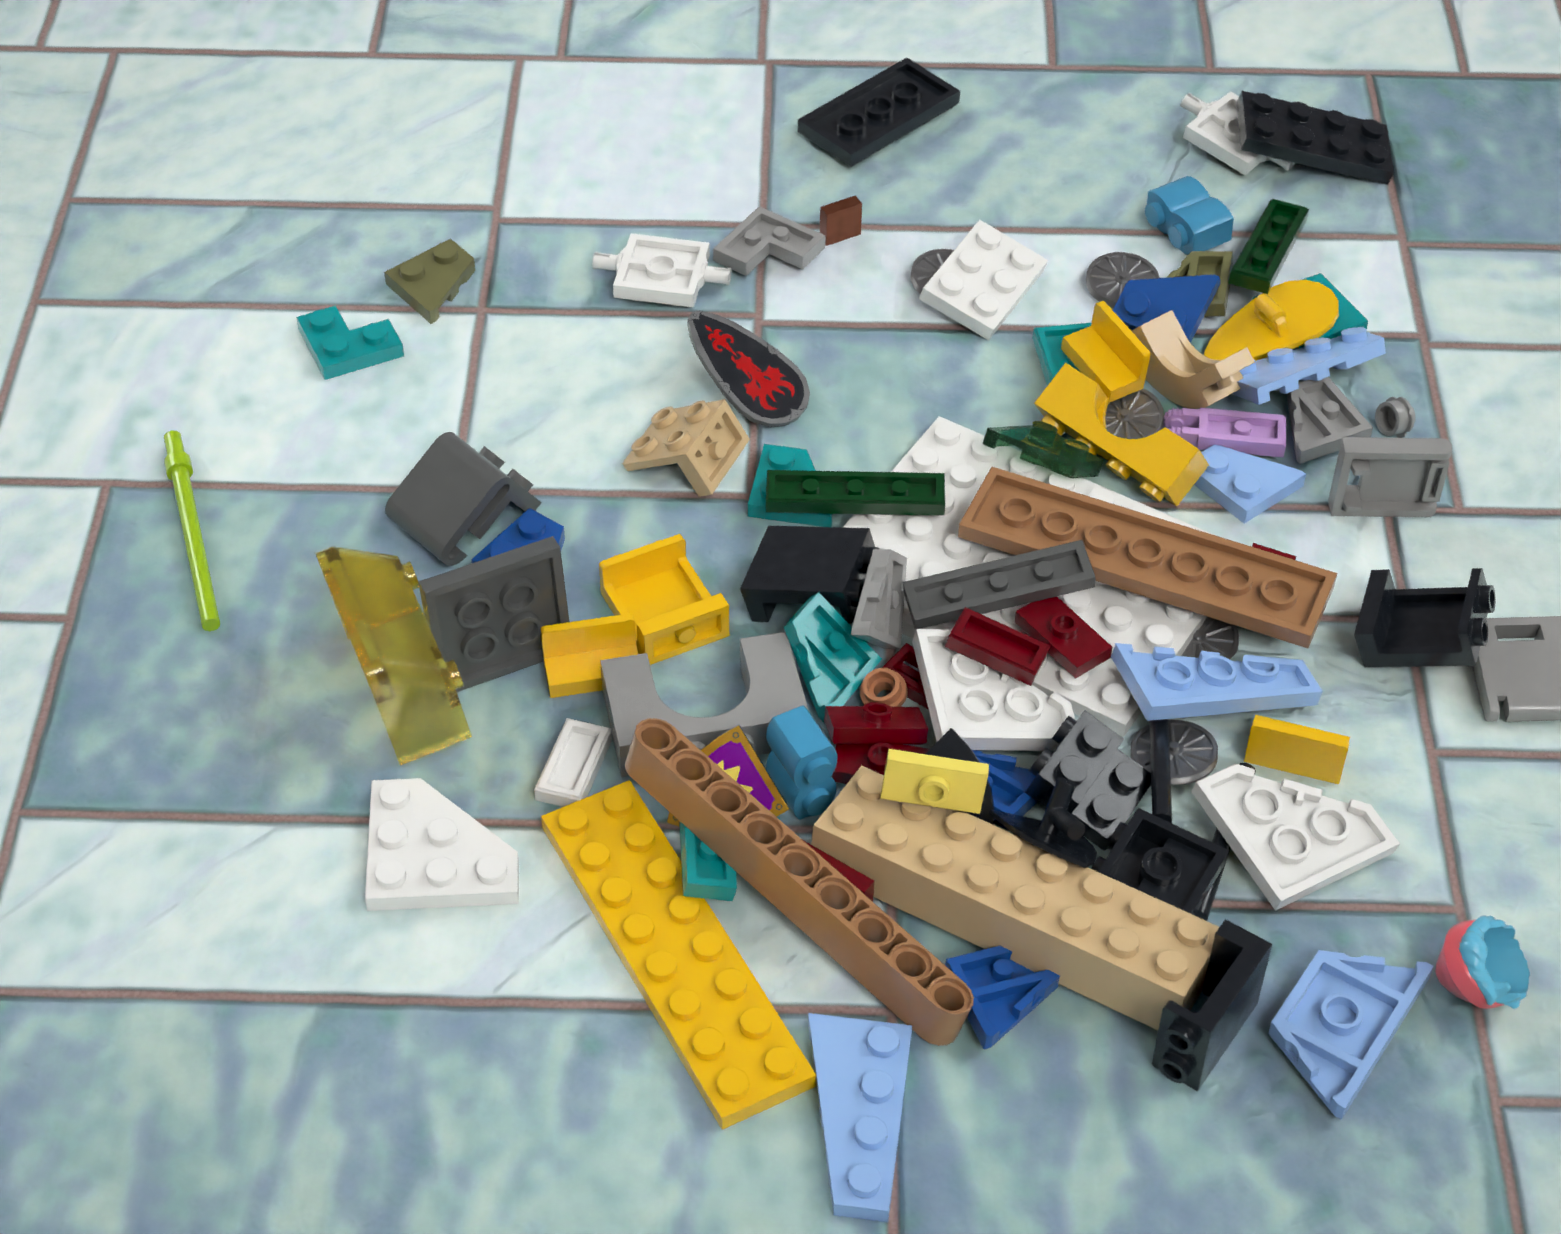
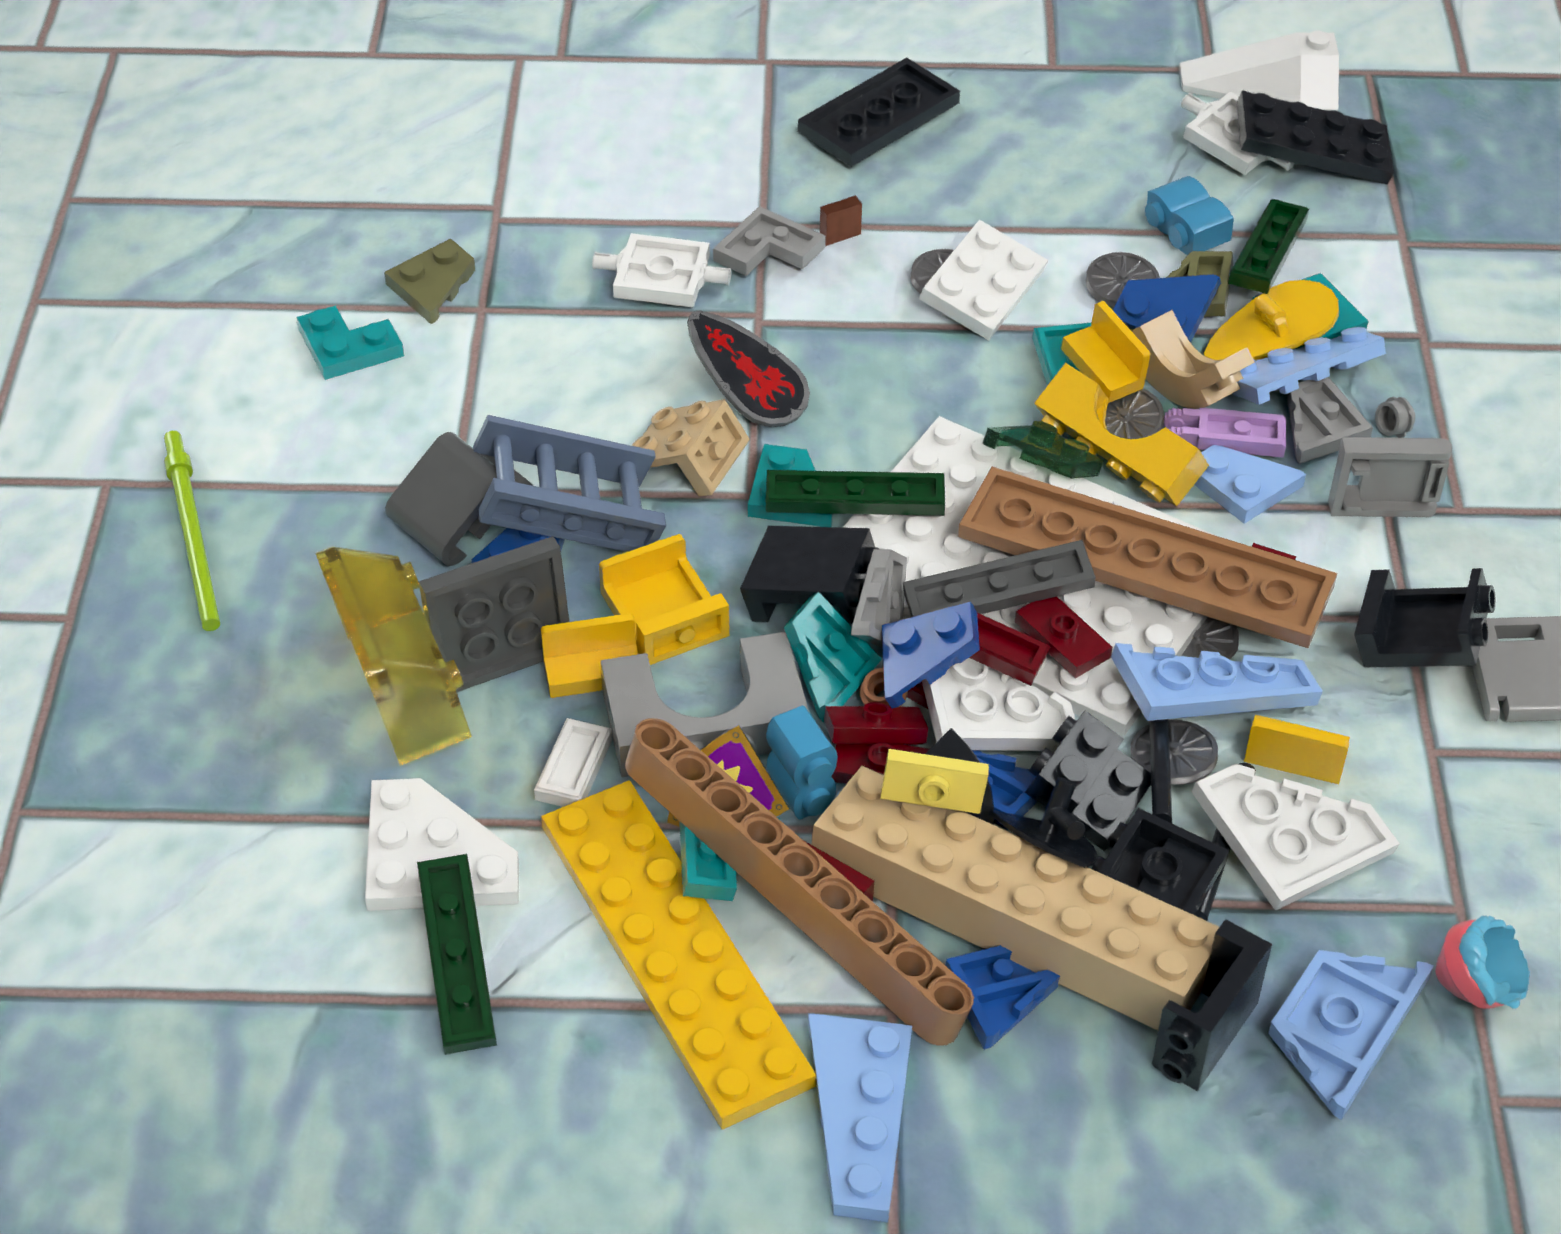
none -> dark green tile [417,854,497,1055]
none -> sand blue fence [473,415,666,552]
none -> wing [882,602,980,708]
none -> white wedge [1179,31,1339,111]

